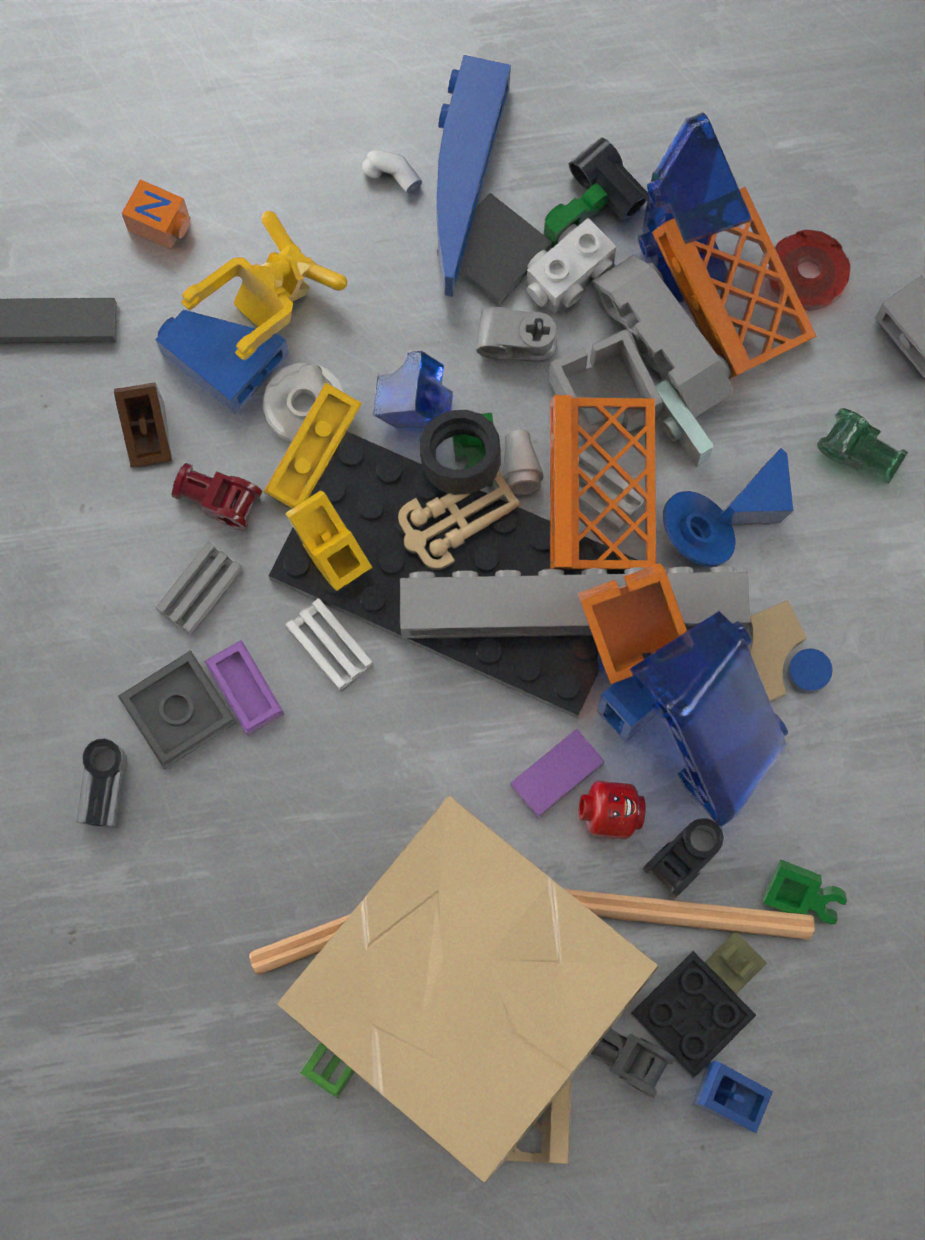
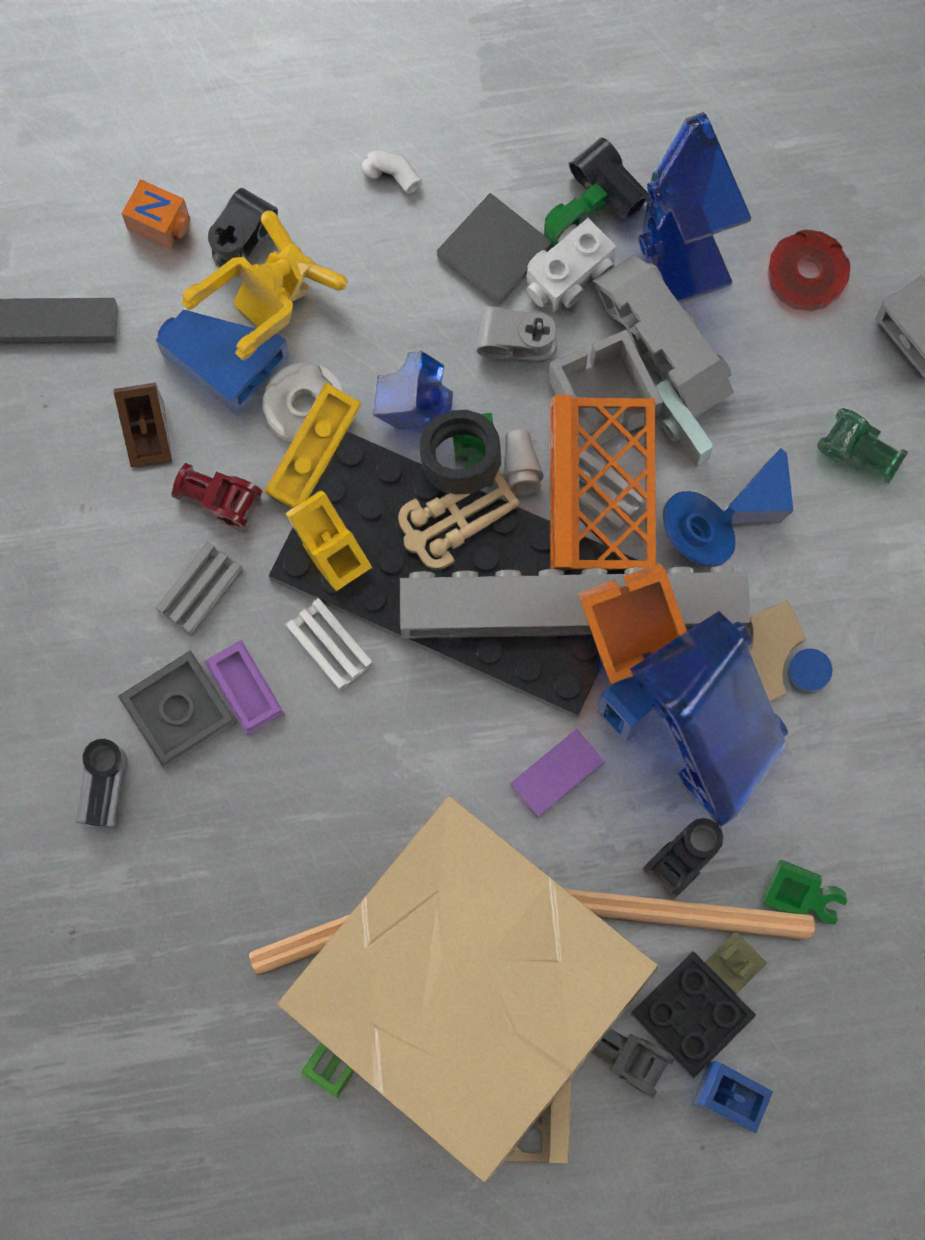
blue slope [436,55,511,297] -> none
red head [578,781,646,840] -> none
orange fence [652,187,817,379] -> none
none -> black piece [208,188,278,268]

